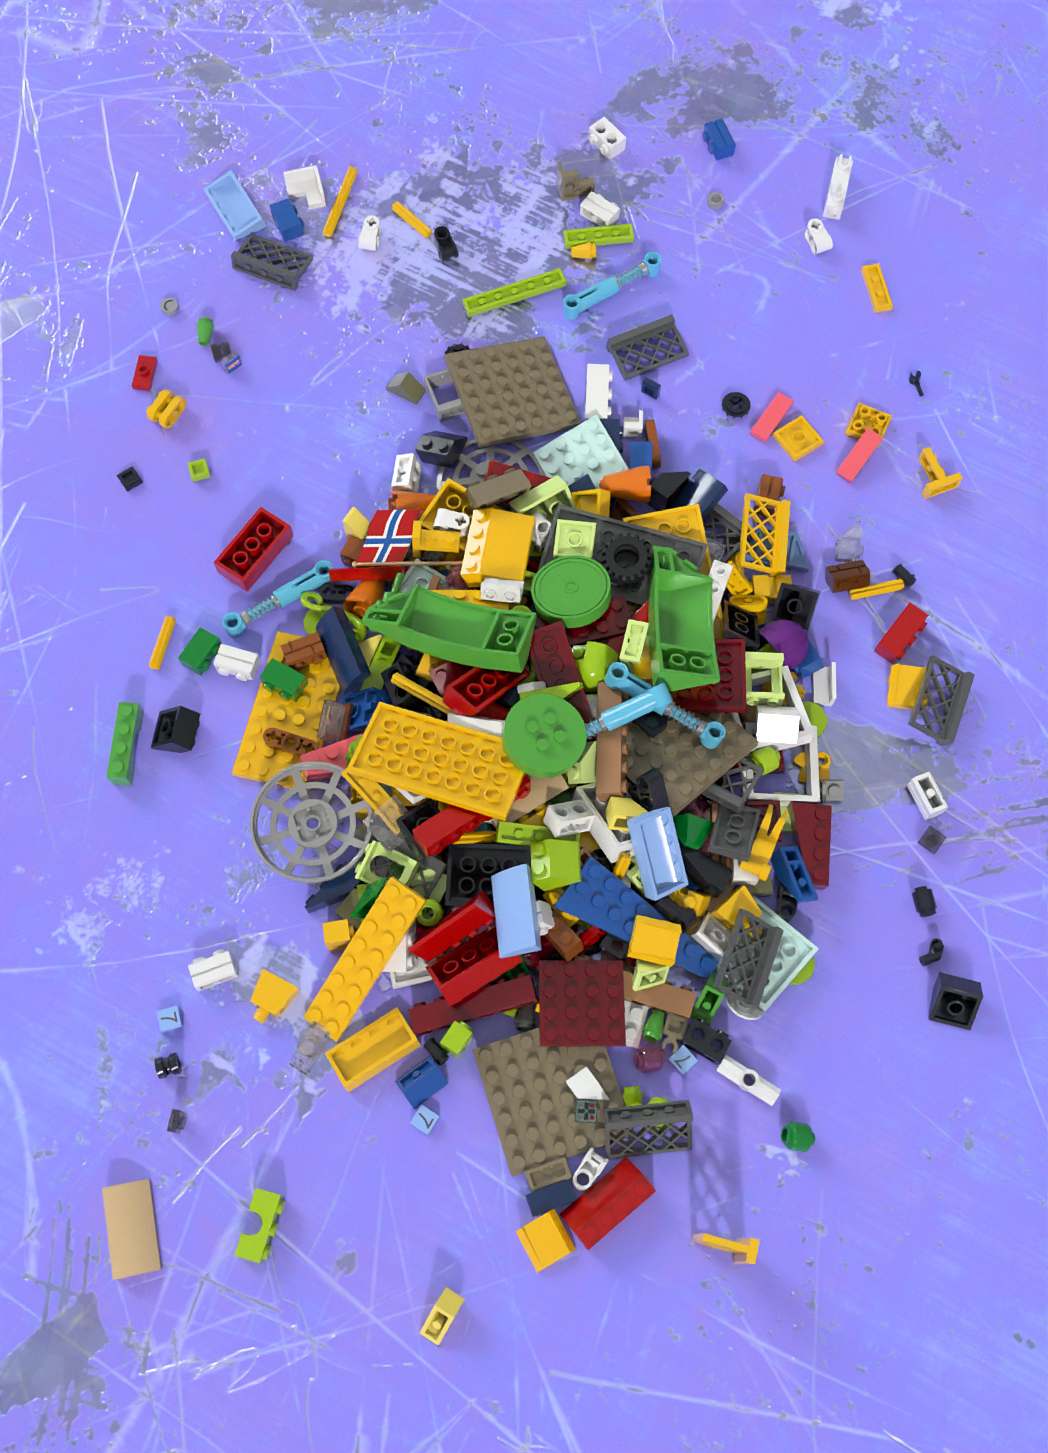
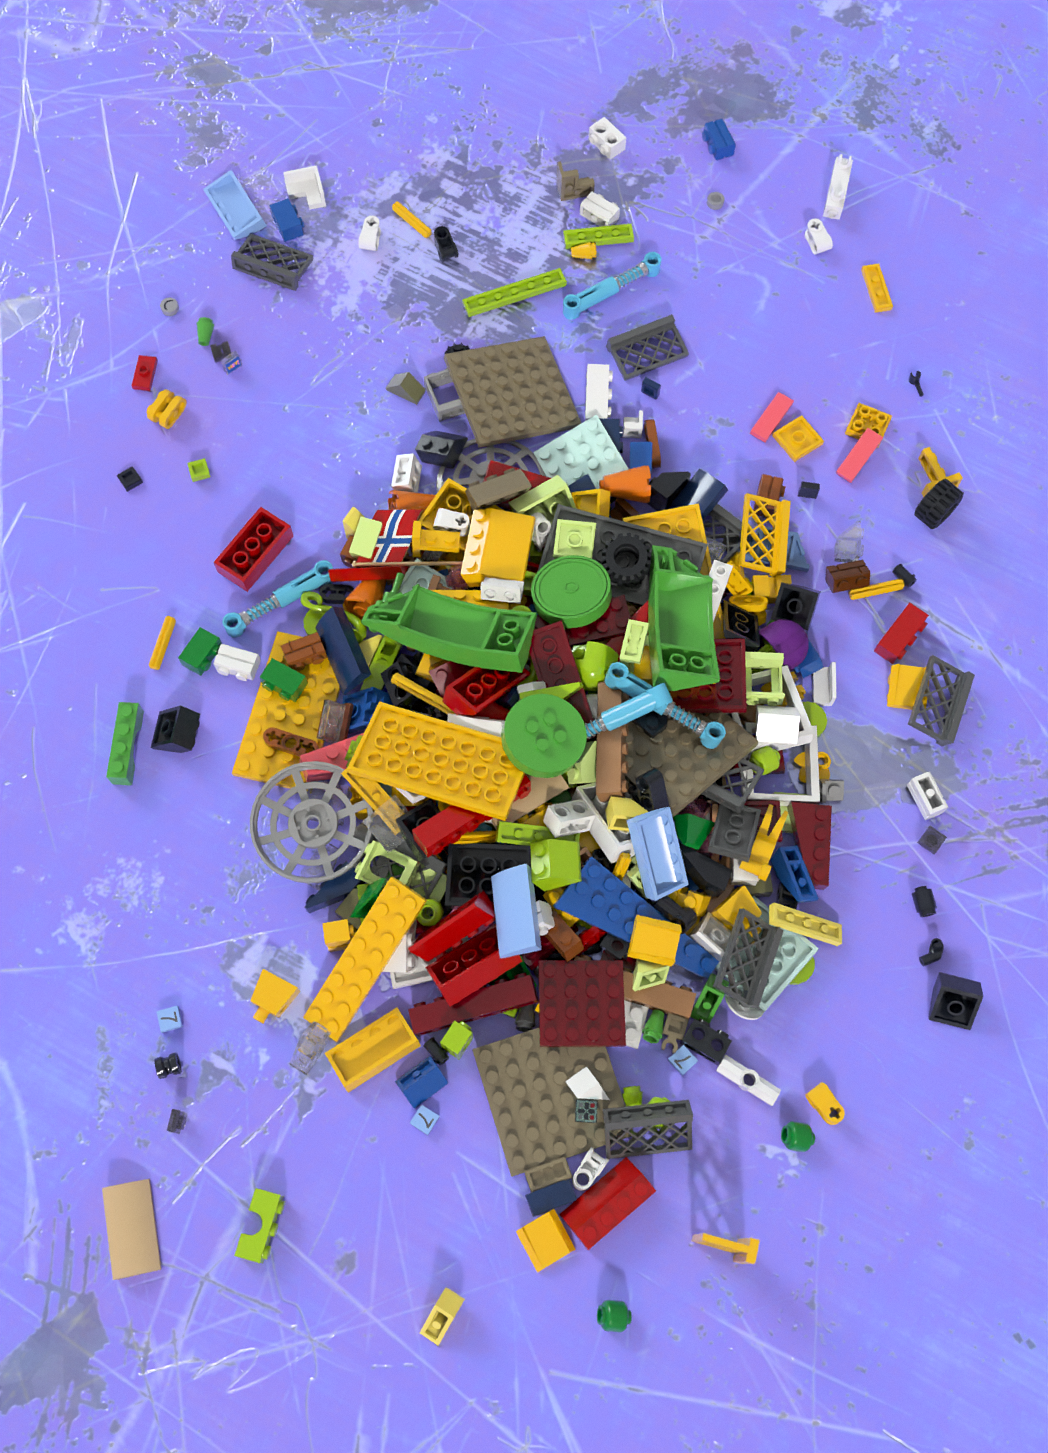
white brick [188,949,238,992] -> none
yellow axle [323,166,358,238] -> none
clear pink head [633,1044,666,1074] -> none
black gear [721,392,751,419] -> none
none -> yellowish green panel [349,516,383,559]
none -> green head [597,1300,632,1332]
none -> light yellow plate [769,902,842,946]
none -> black tile [798,481,820,499]
none -> yellow piece [805,1082,845,1125]
none -> black tyre [914,479,964,529]

